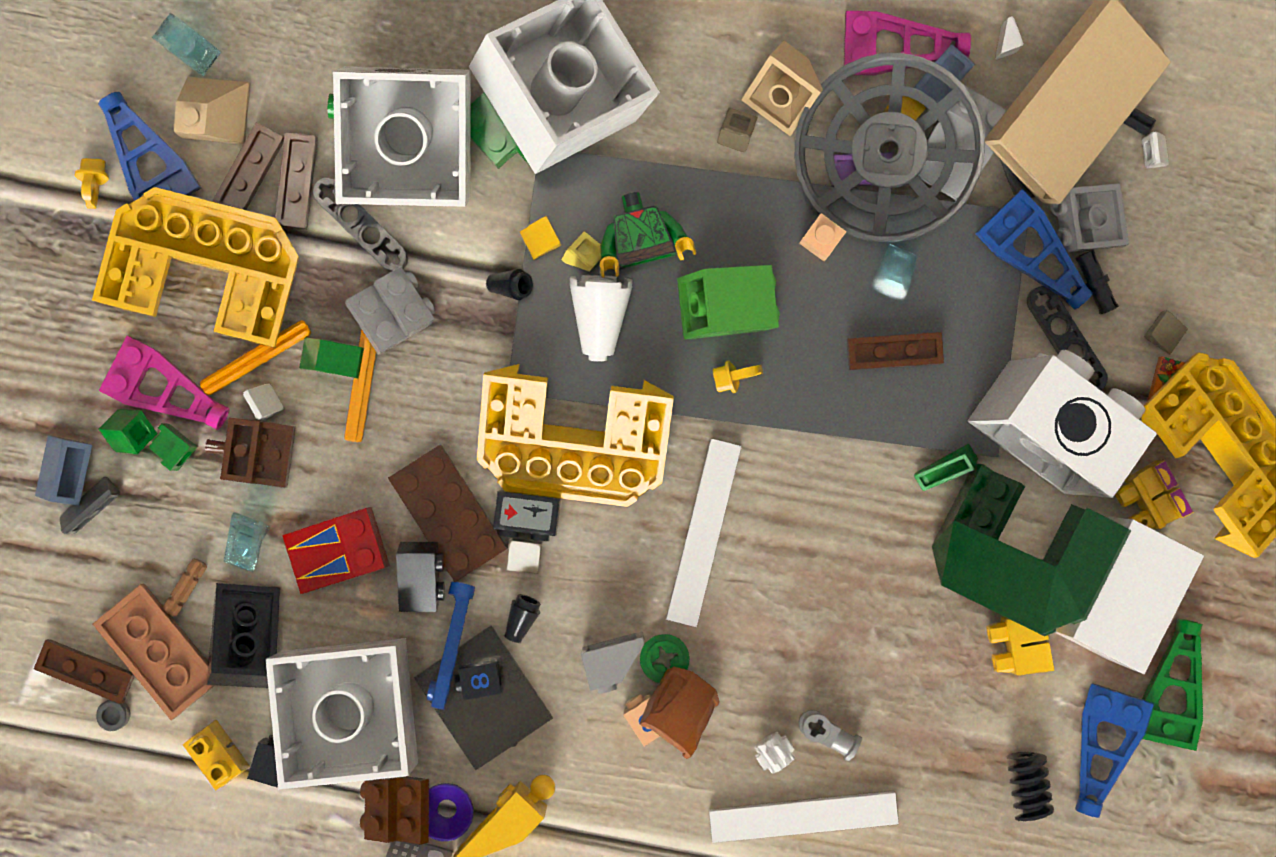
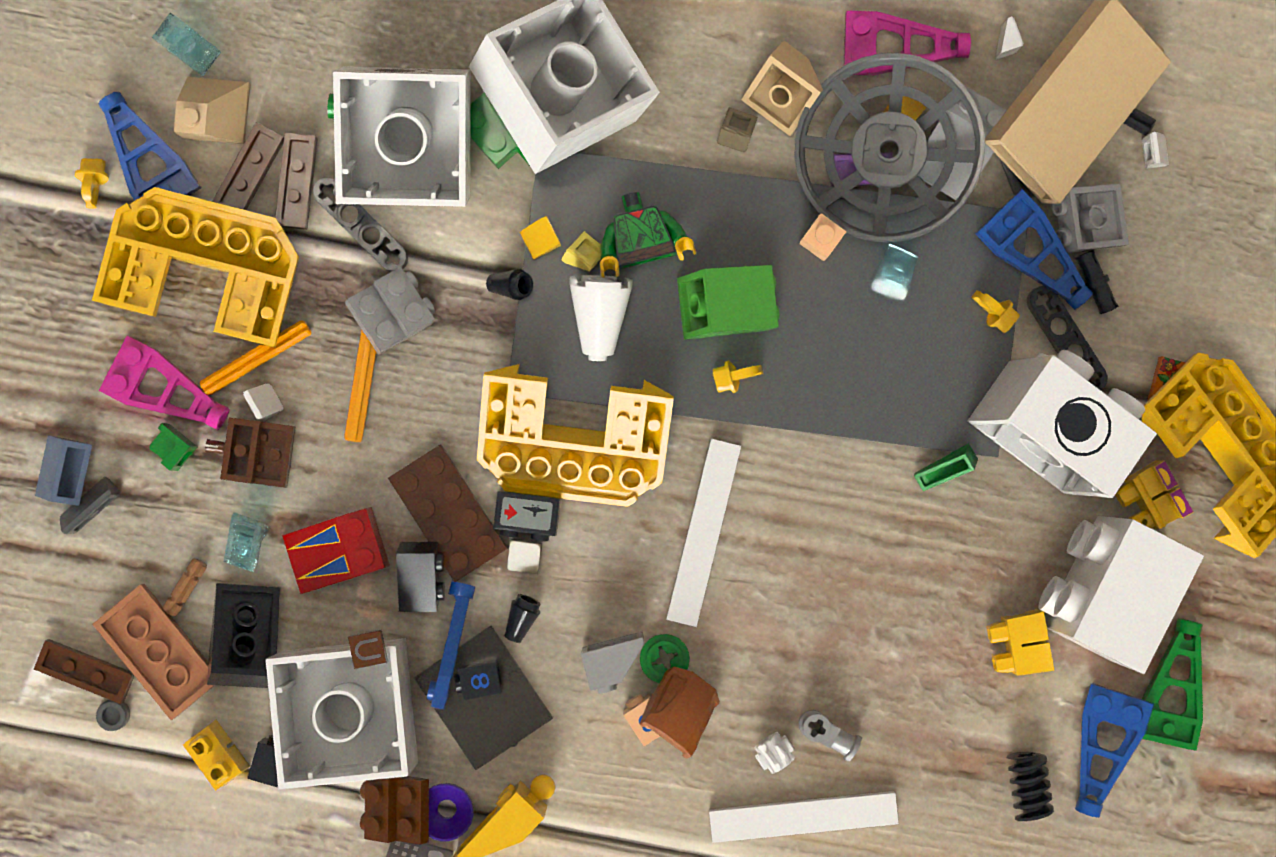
green panel [98,409,158,454] -> none
green slope [299,338,364,378] -> none
reddish brown plate [847,332,944,370] -> none
sand blue tile [913,44,975,109] -> none
dark green slope [932,464,1131,636] -> none
dark tan slope [1144,310,1188,355] -> none
none -> reddish brown tile [348,629,388,669]
none -> yellow piece [971,290,1020,333]

